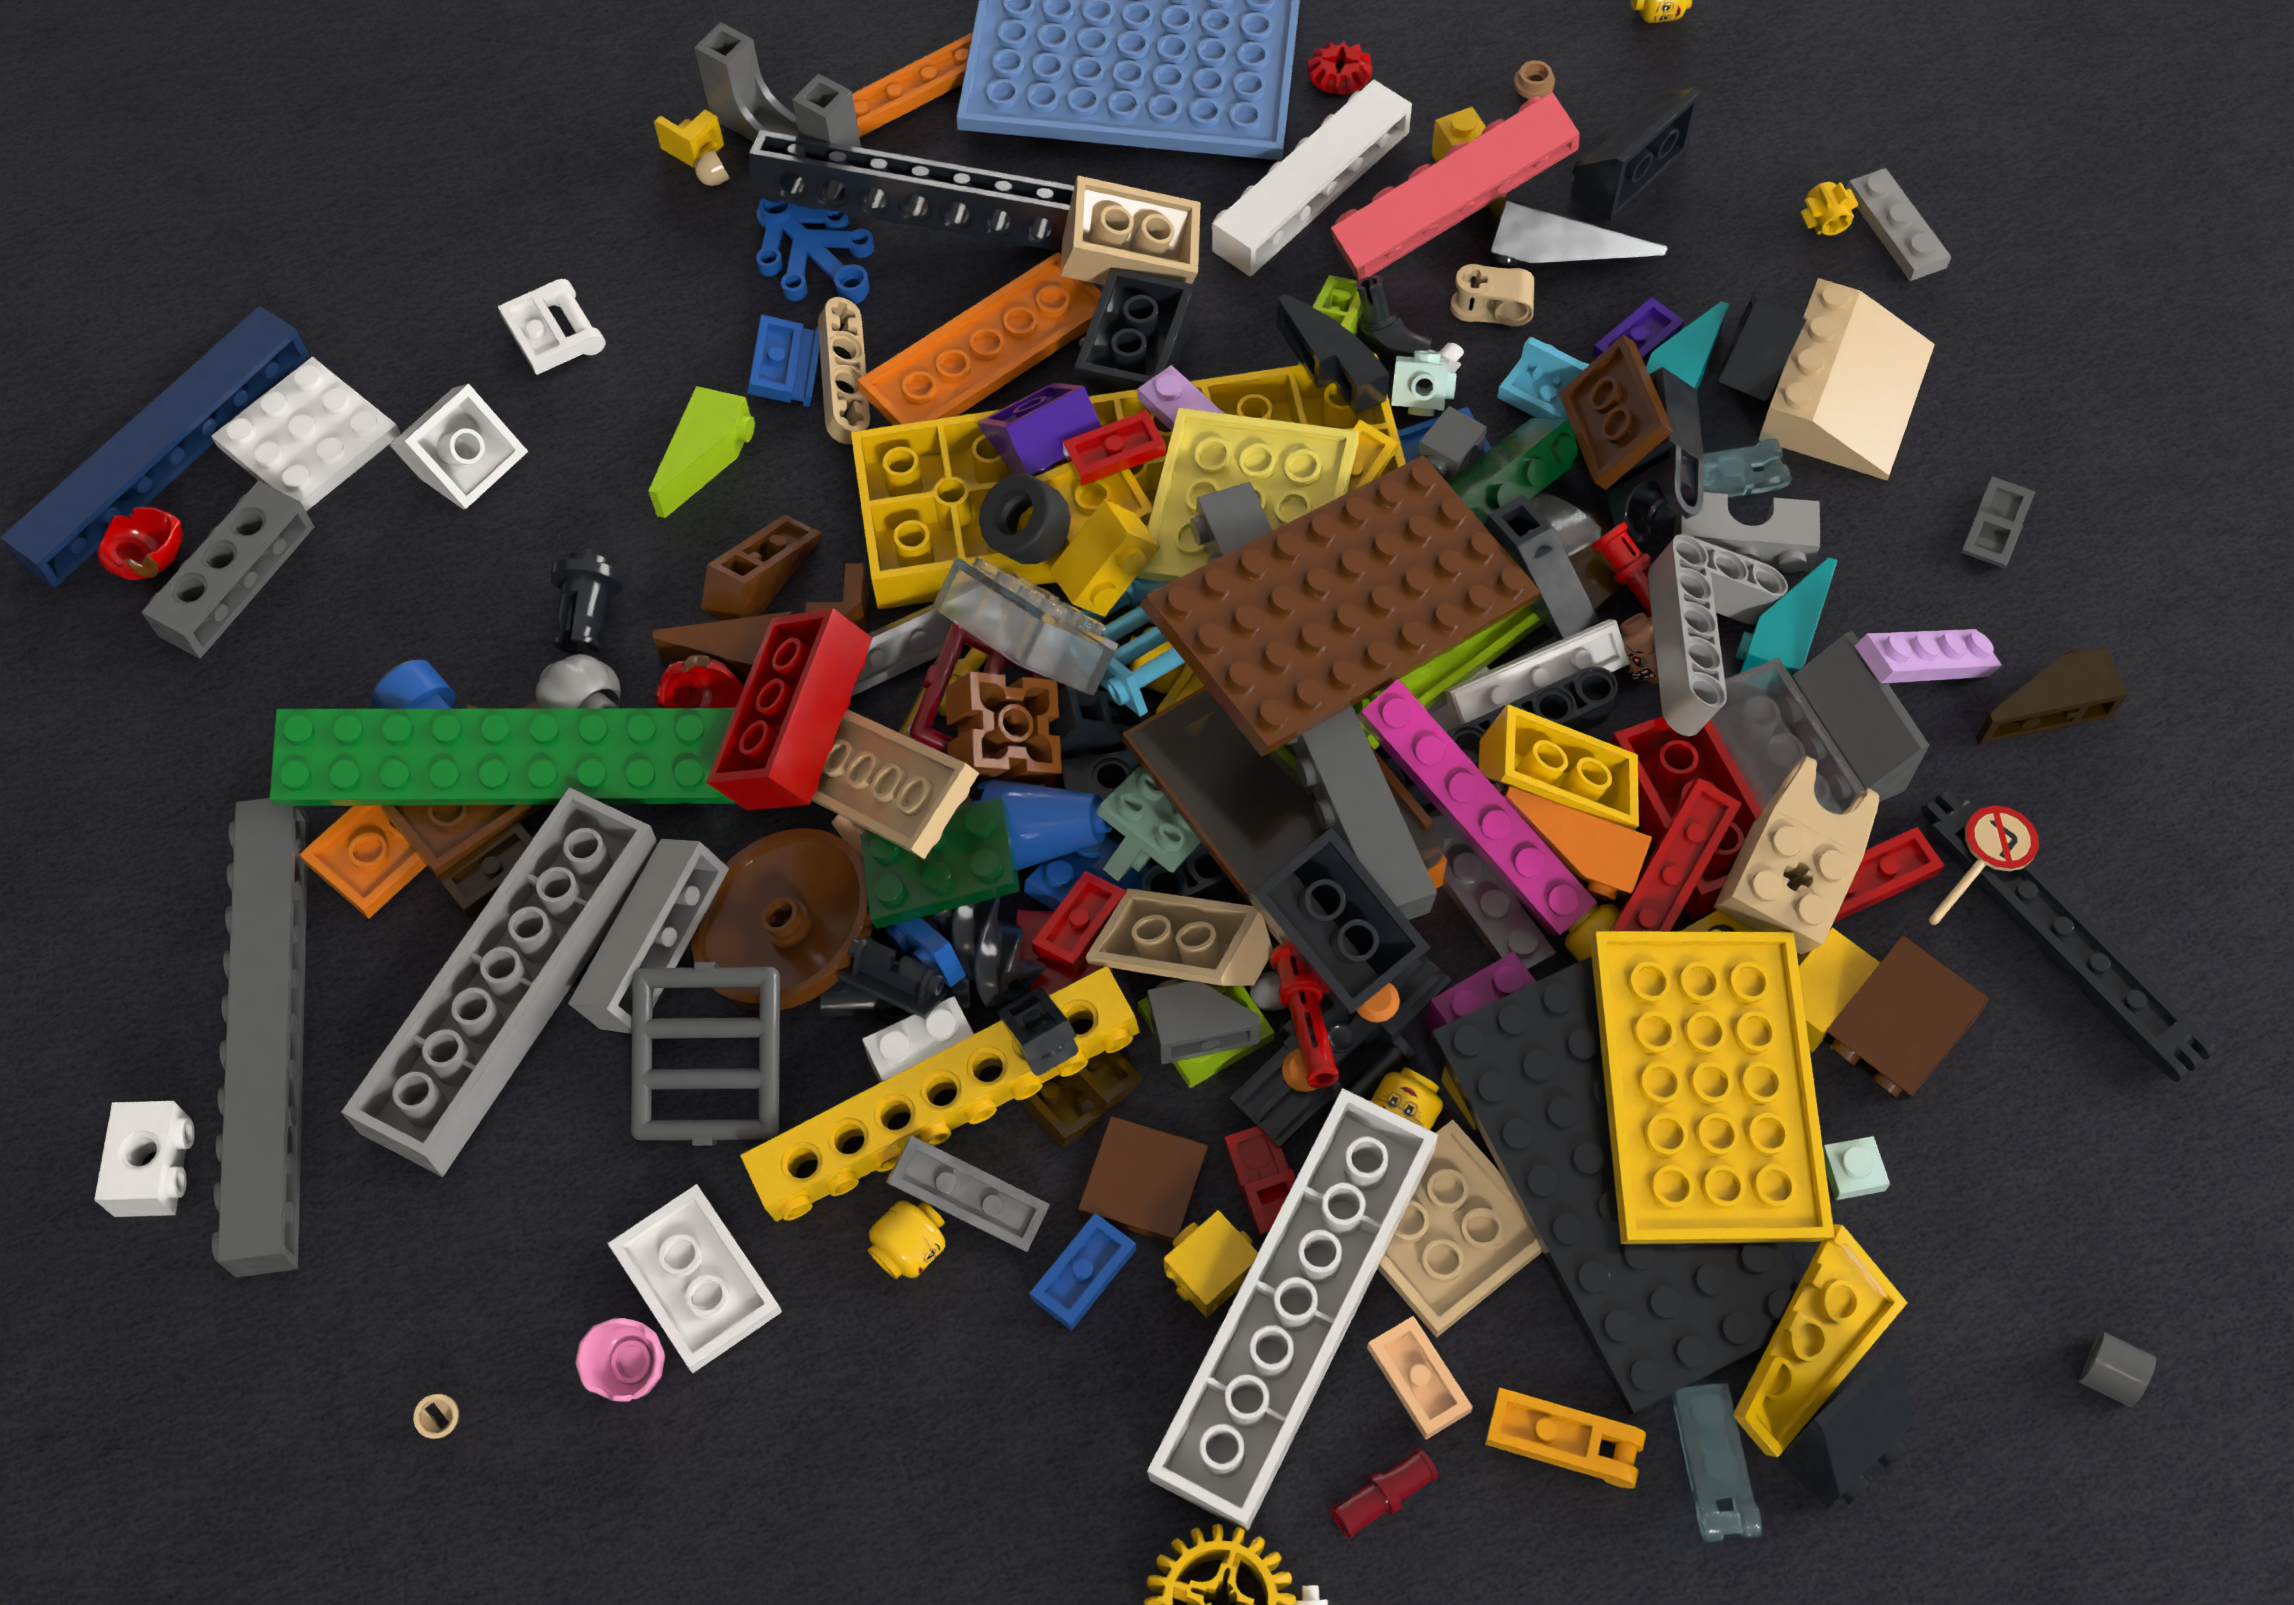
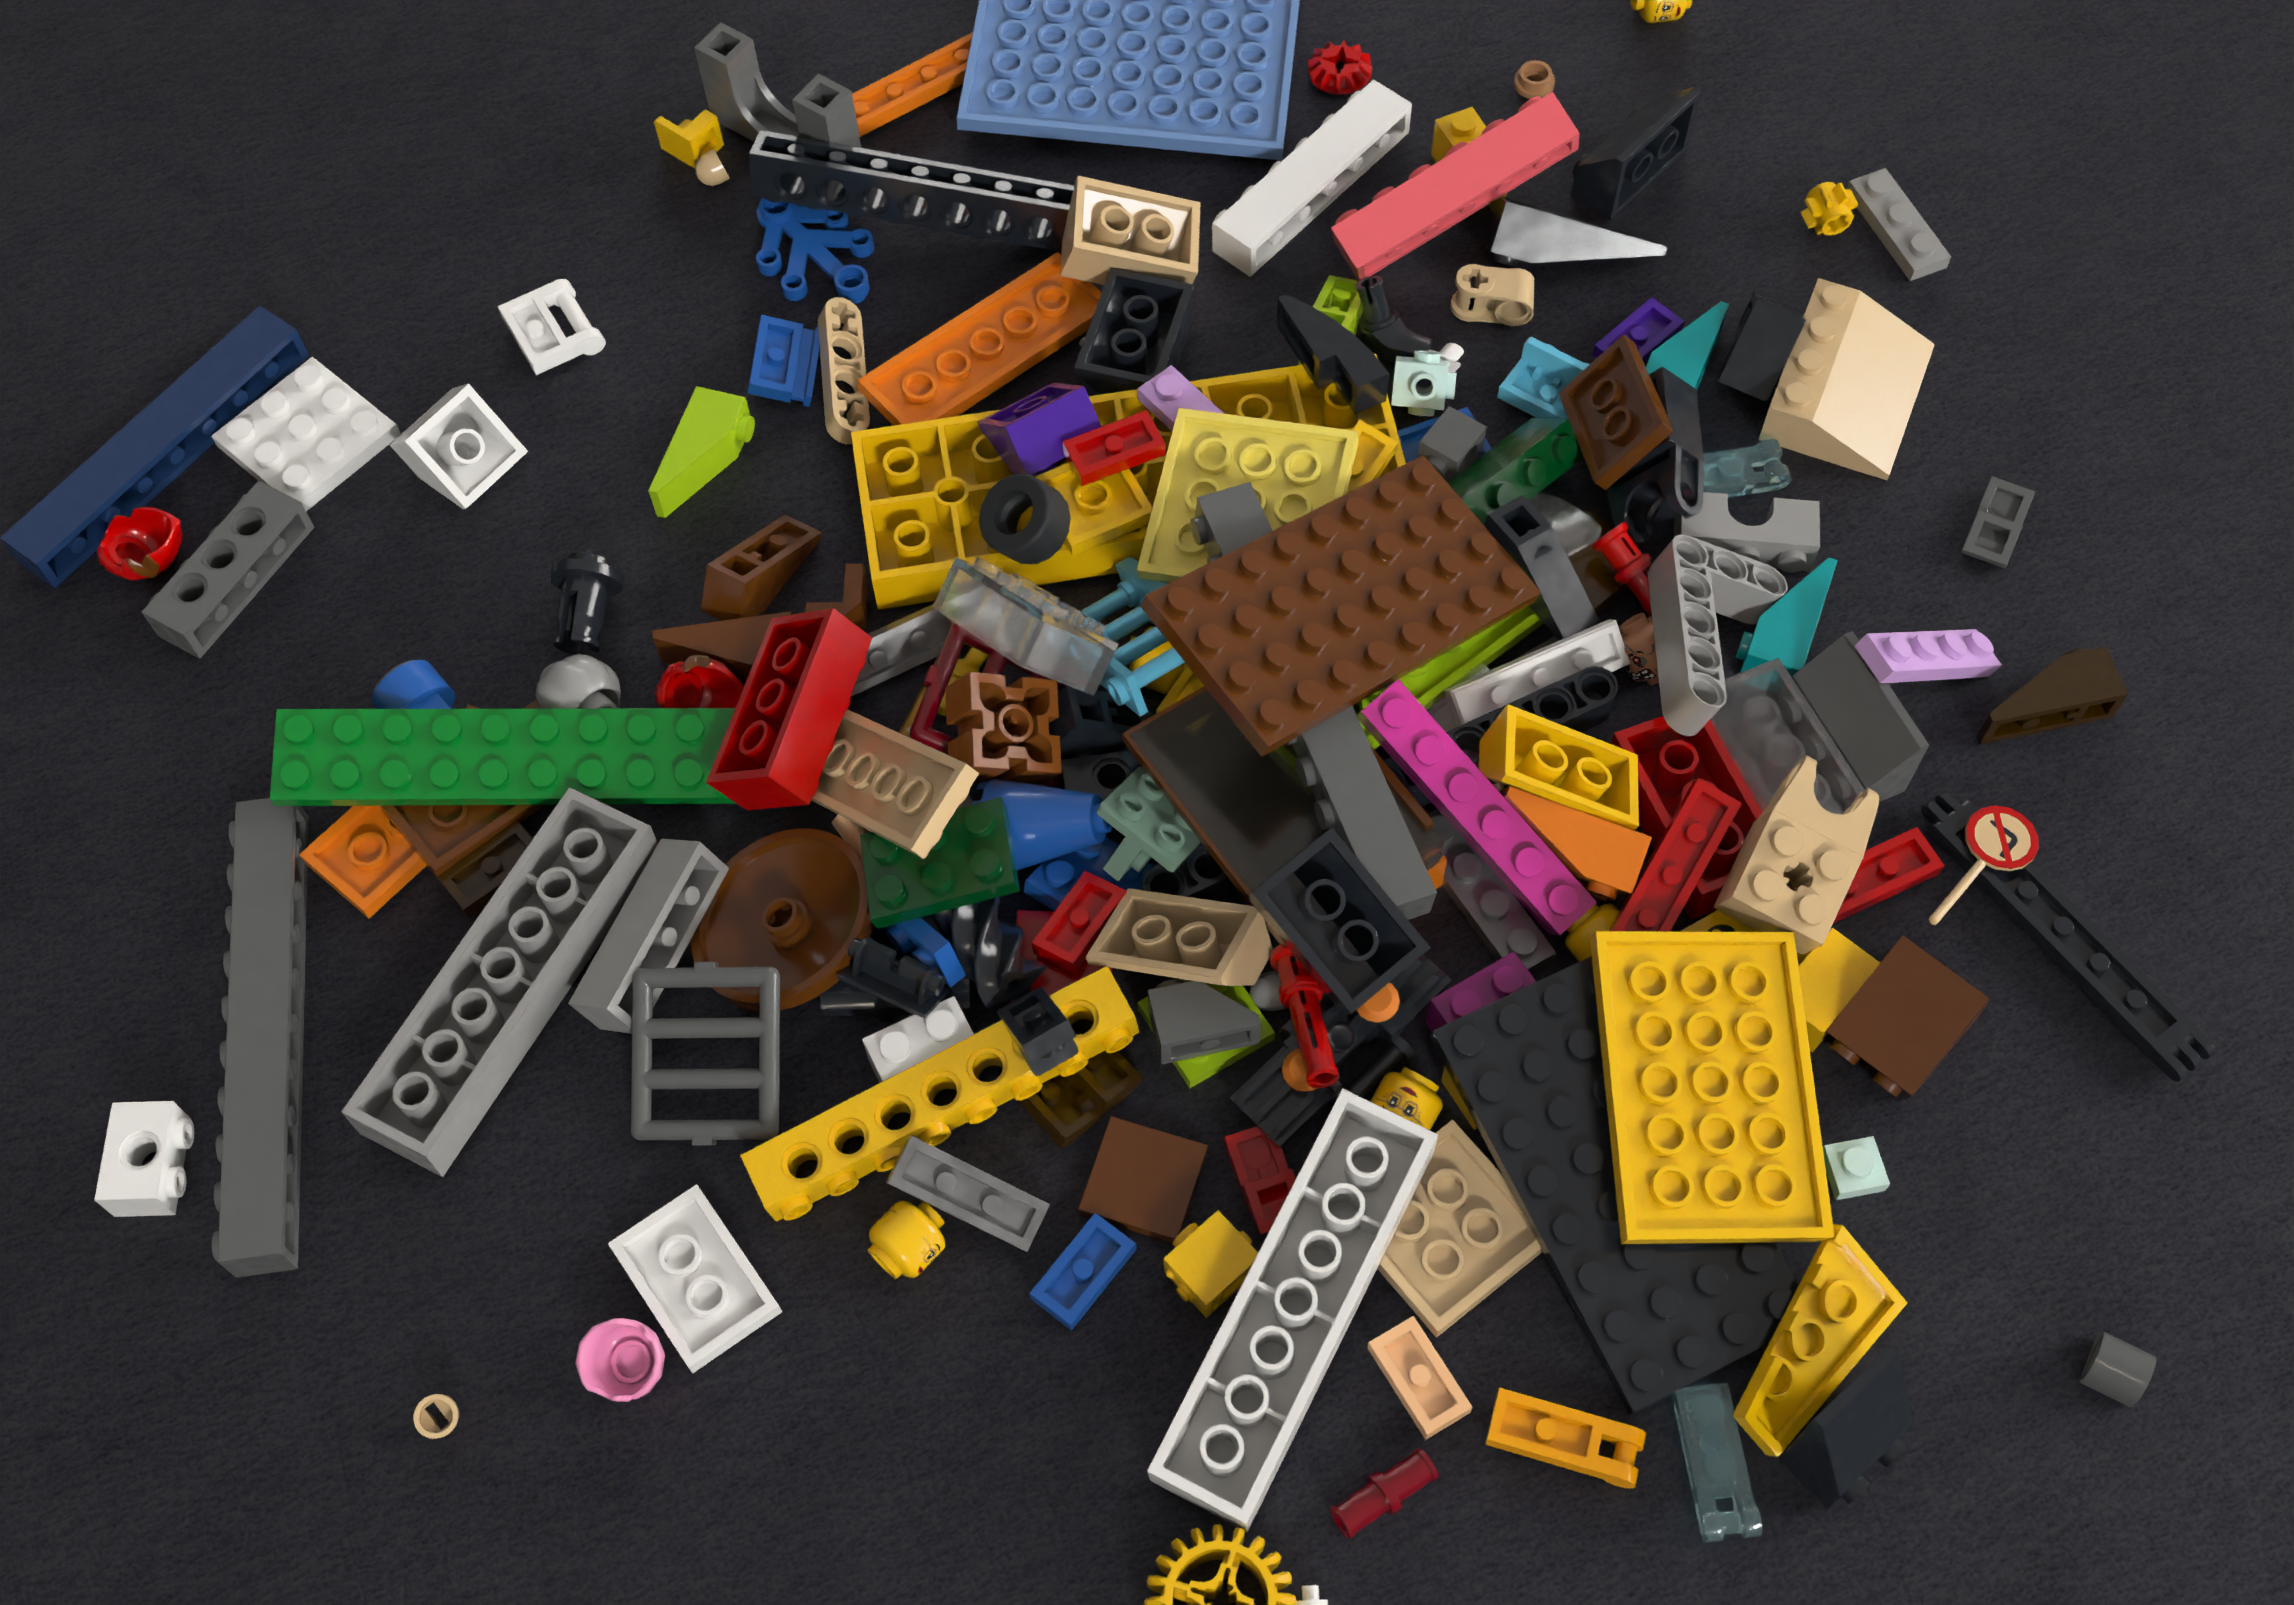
yellow brick [1049,499,1160,617] -> none

